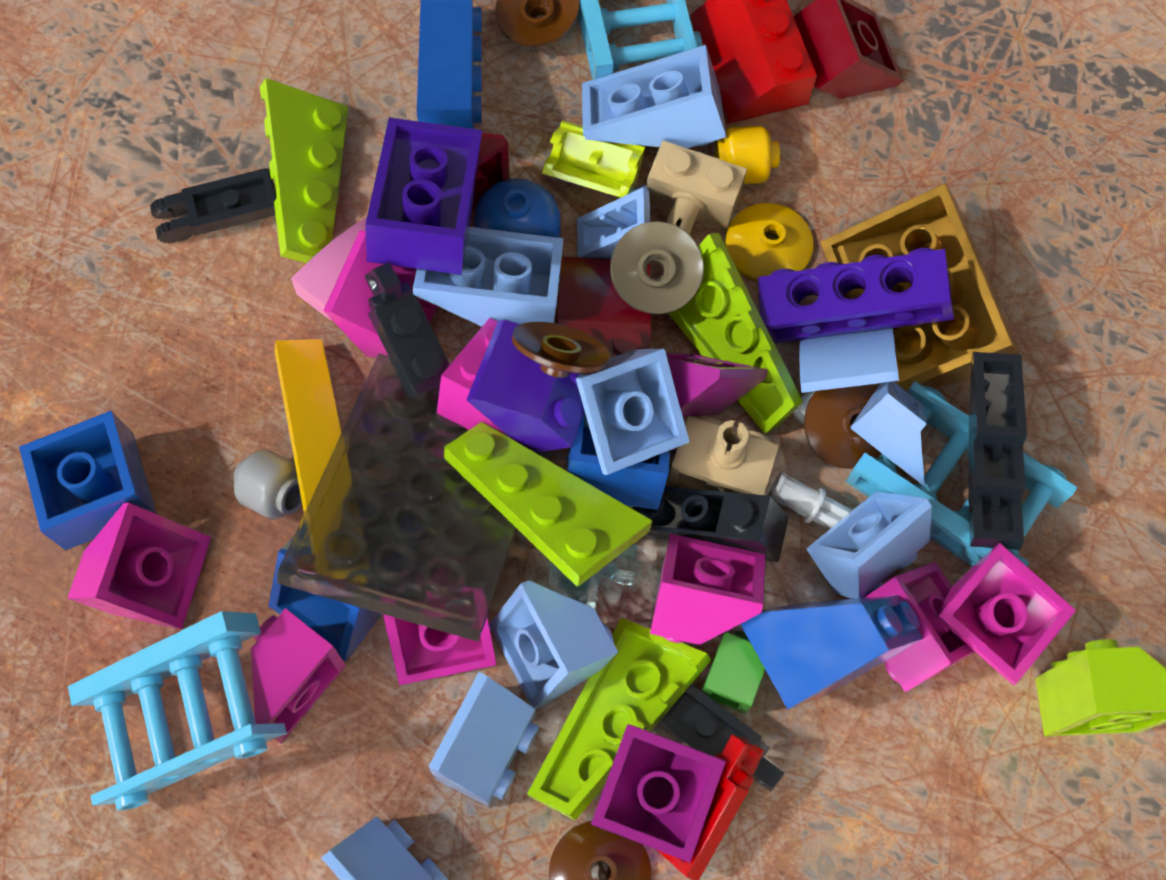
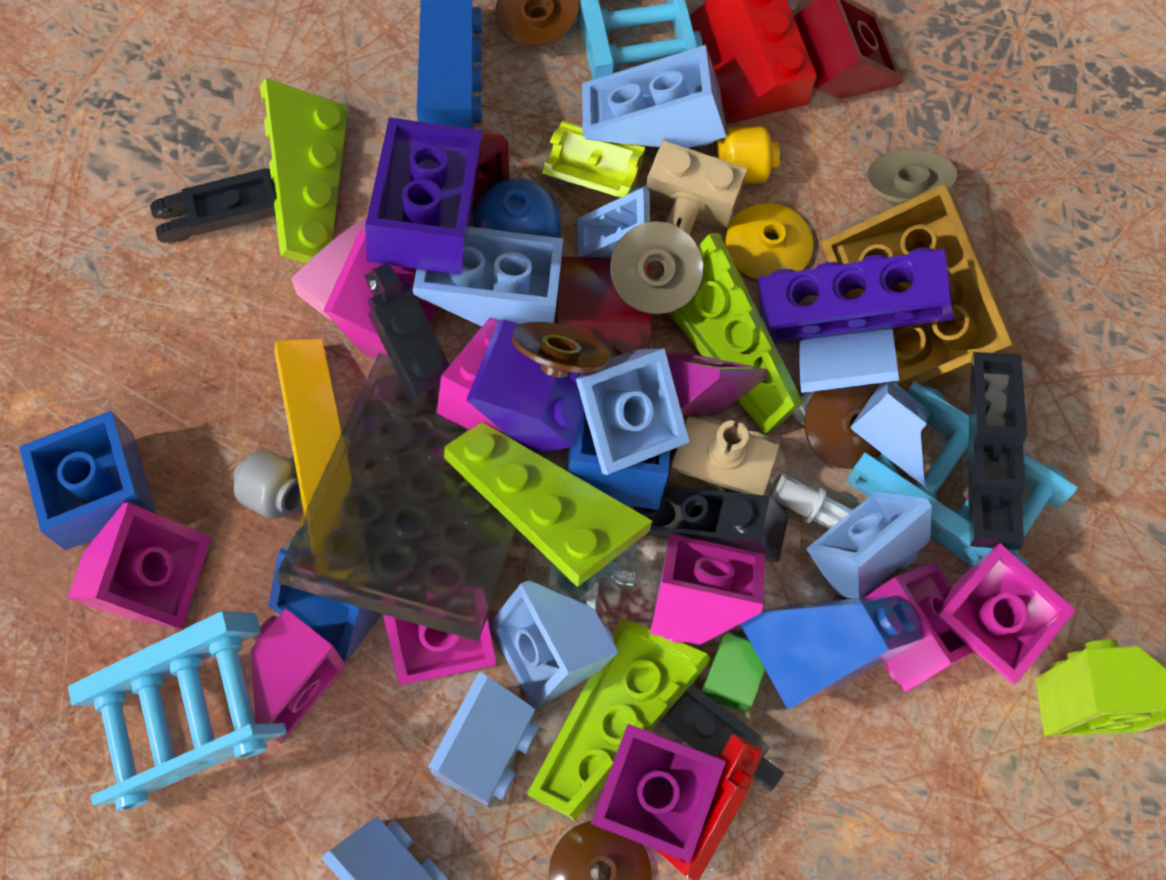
none -> dark tan dish [867,149,957,203]

